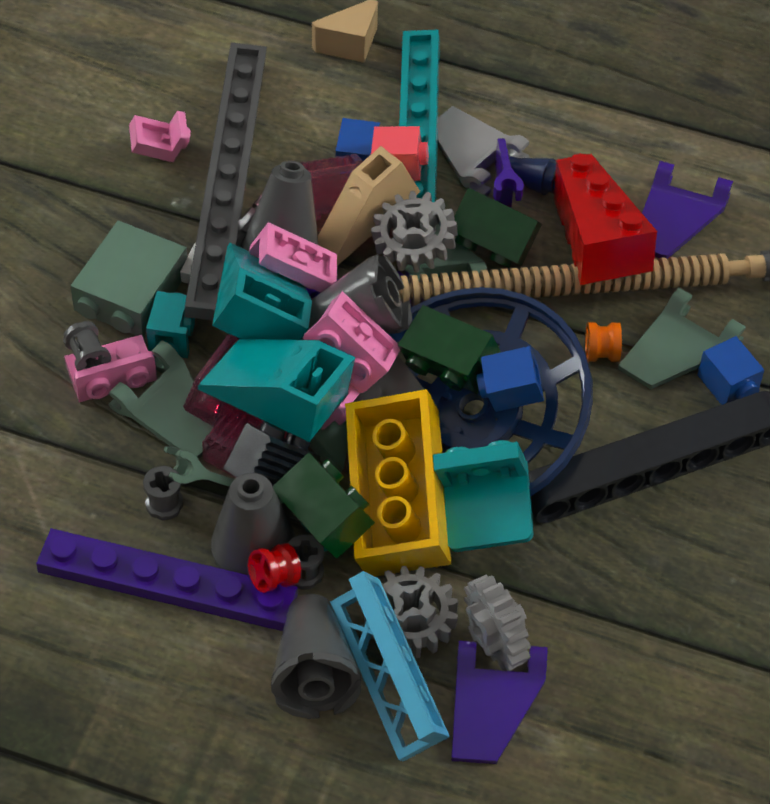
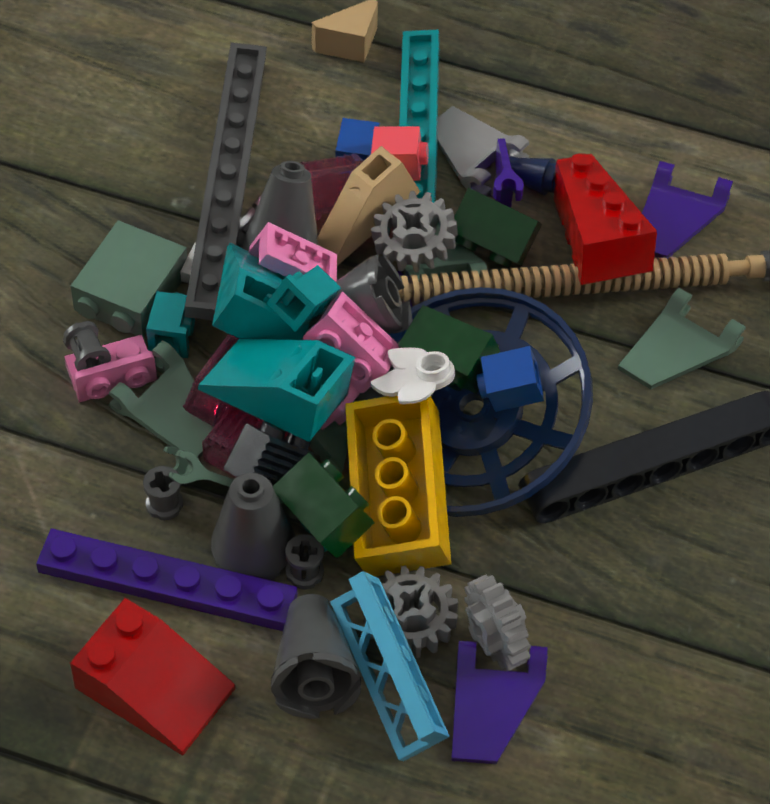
bright pink bracket [129,111,191,162] -> none
red wheel [248,543,301,593] -> none
teal bracket [433,440,534,552] -> none
orange wheel [585,322,622,362] -> none
blue brick [697,336,764,405] -> none
none -> red slope [70,598,236,756]
none -> teal brick [266,265,341,332]
none -> white plate [371,348,455,404]

